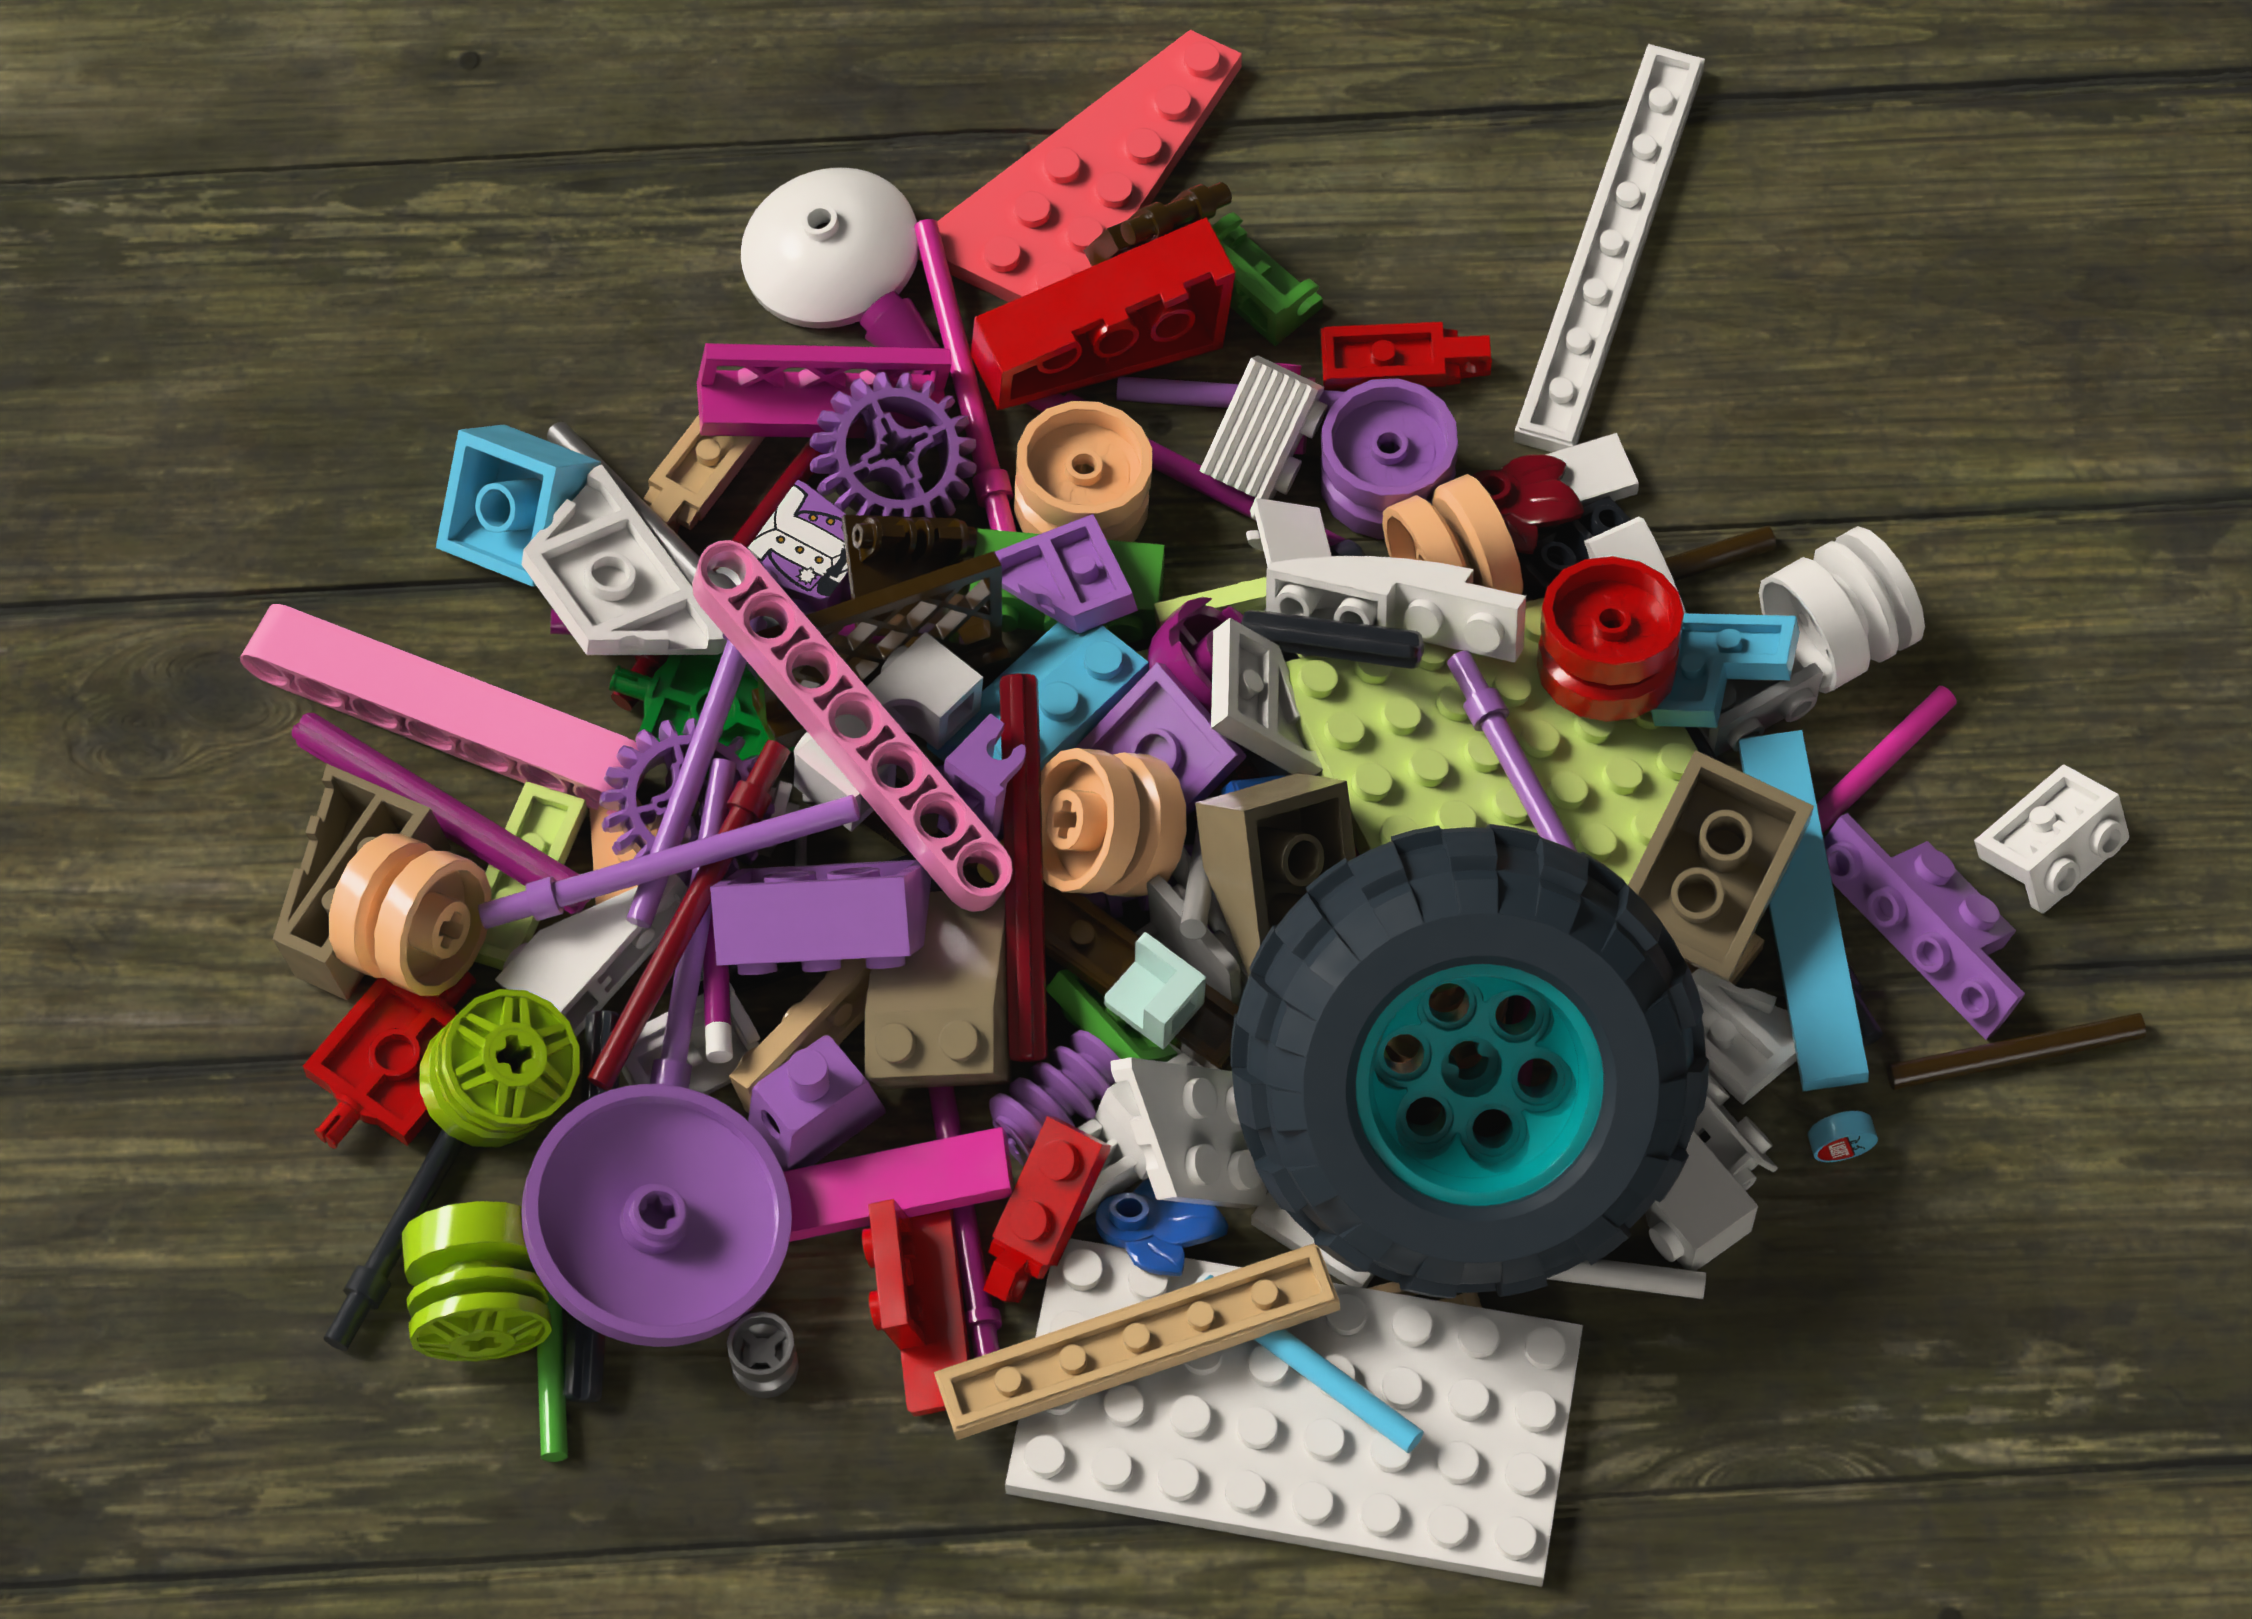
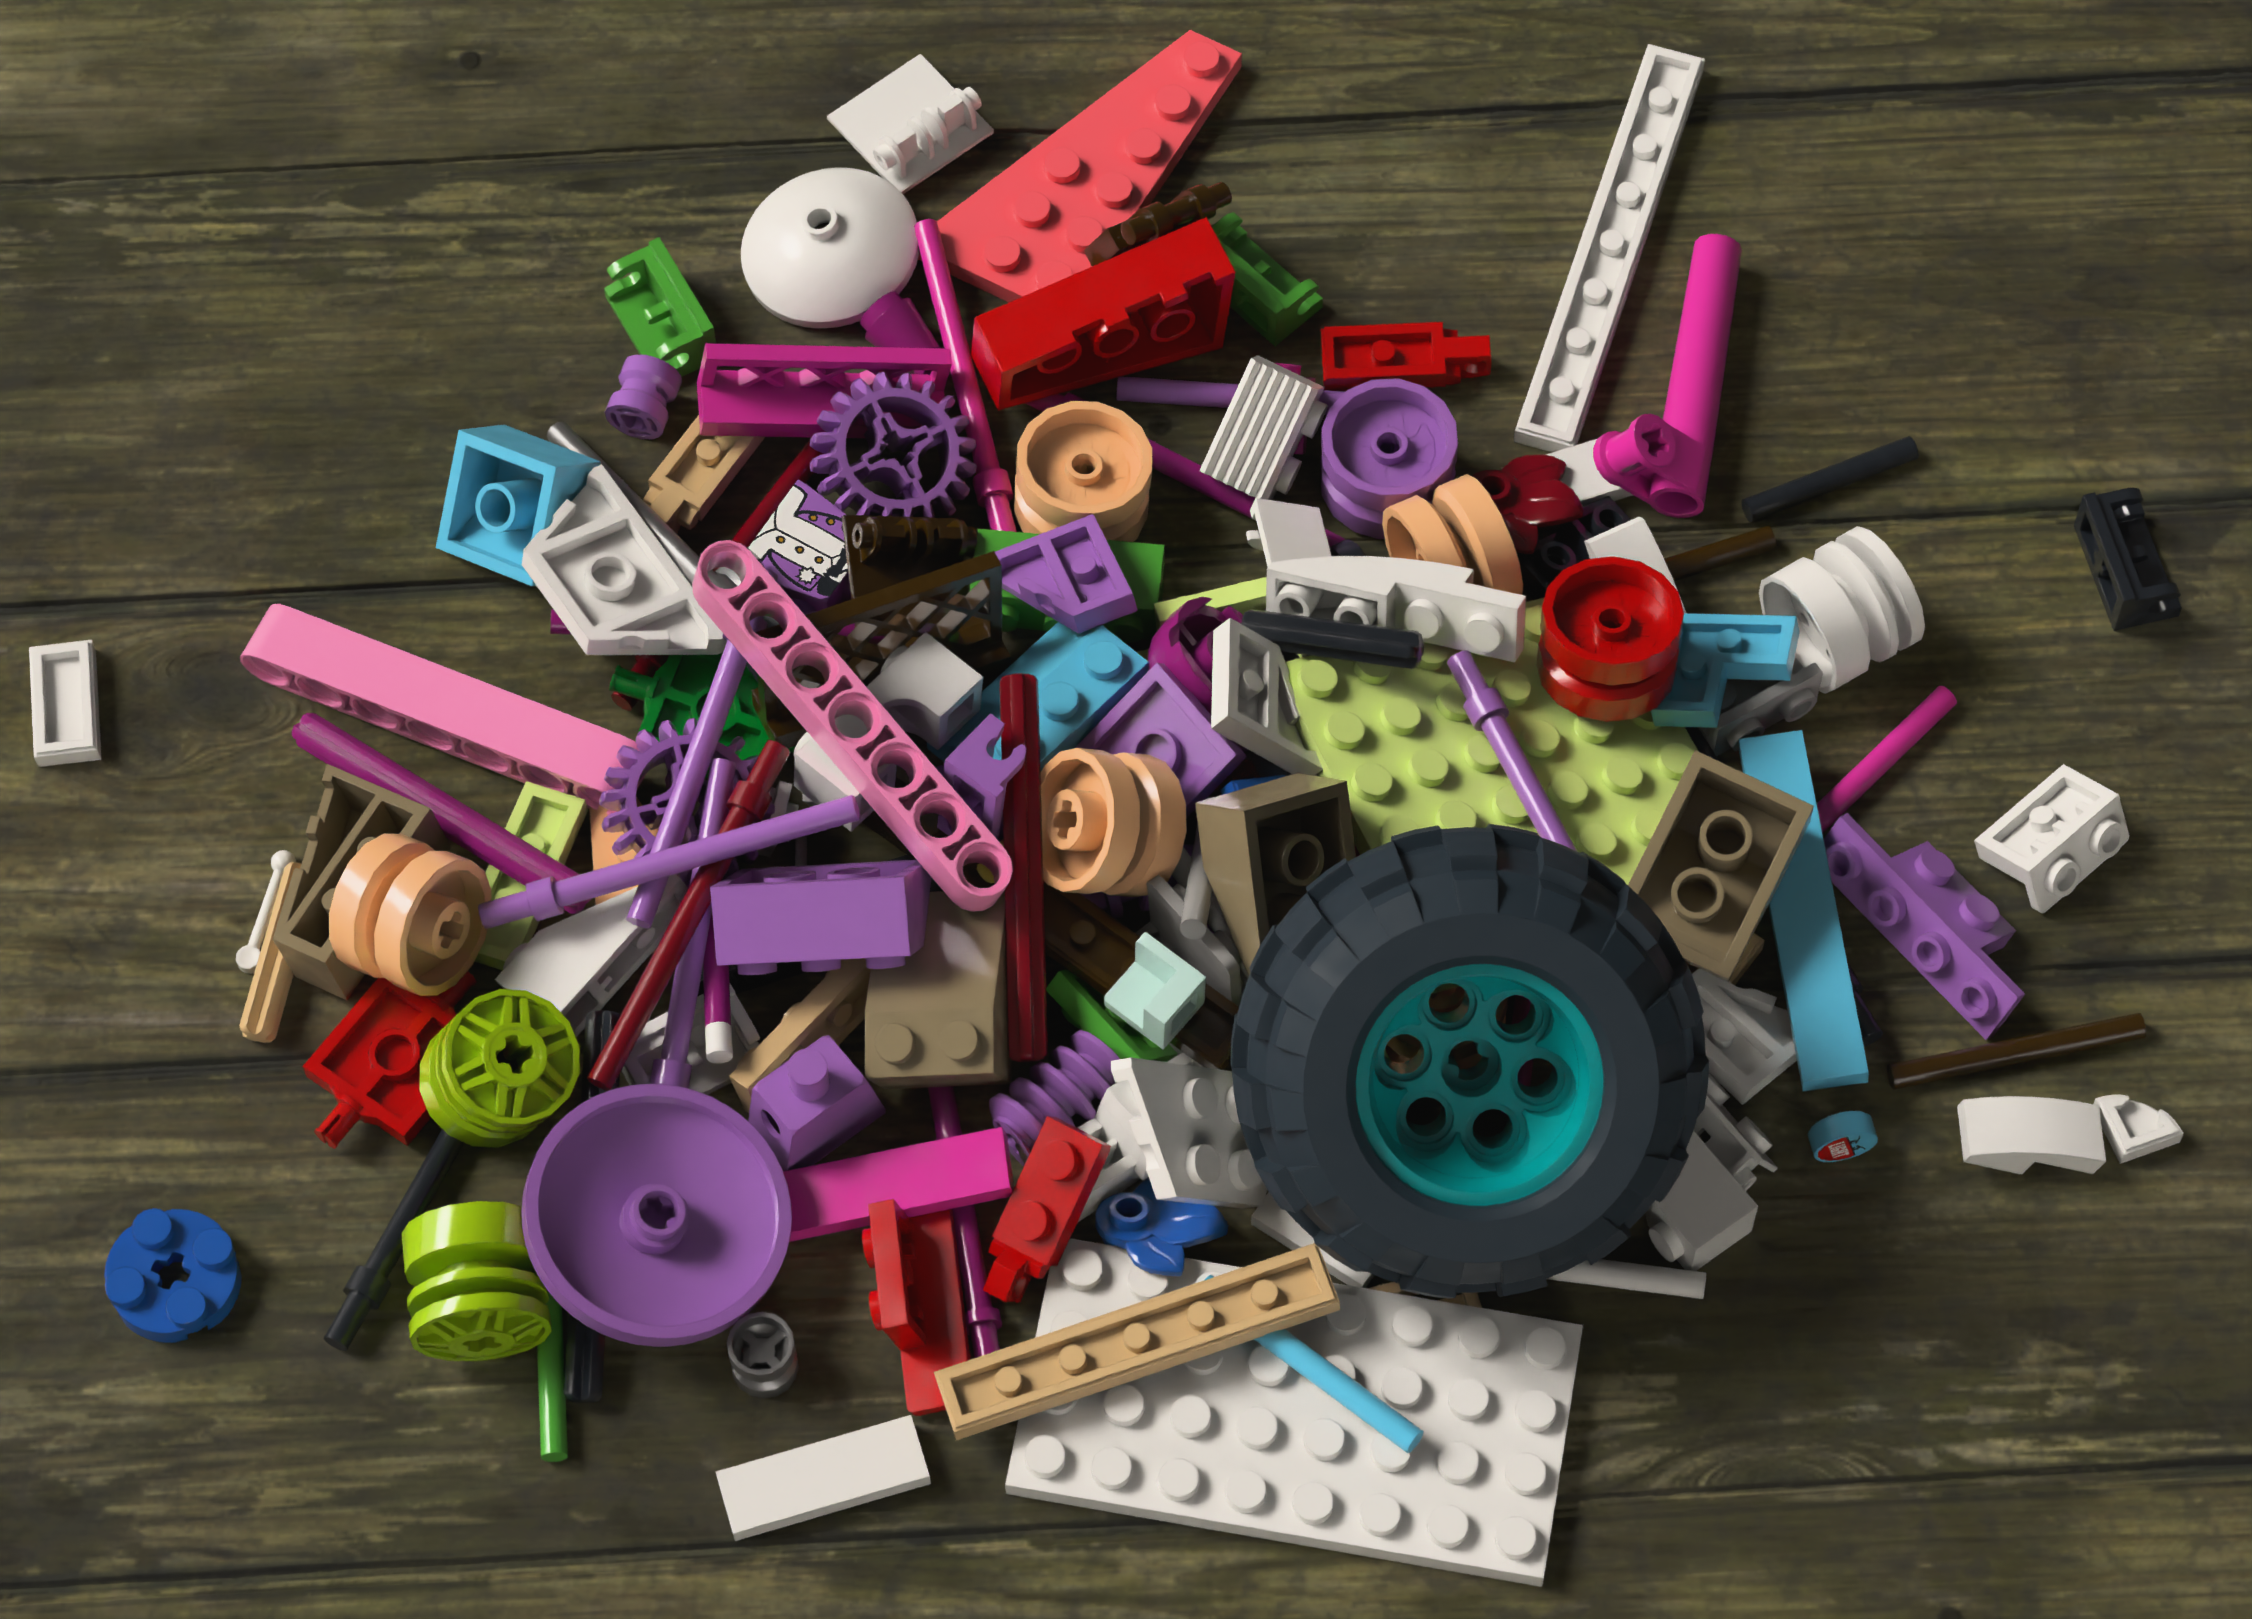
none -> white tile [29,640,101,767]
none -> blue plate [104,1208,242,1343]
none -> white hinge [236,850,296,974]
none -> tan axle [239,862,301,1043]
none -> bright green hinge [604,237,716,377]
none -> medium lavender wheel [605,355,682,439]
none -> white tile [716,1415,931,1541]
none -> white hinge [827,54,994,194]
none -> dark pink axle [1593,234,1742,518]
none -> black bar [1741,436,1919,522]
none -> white slope [1957,1096,2106,1175]
none -> black hinge [2074,488,2182,631]
none -> white tile [2093,1094,2184,1164]

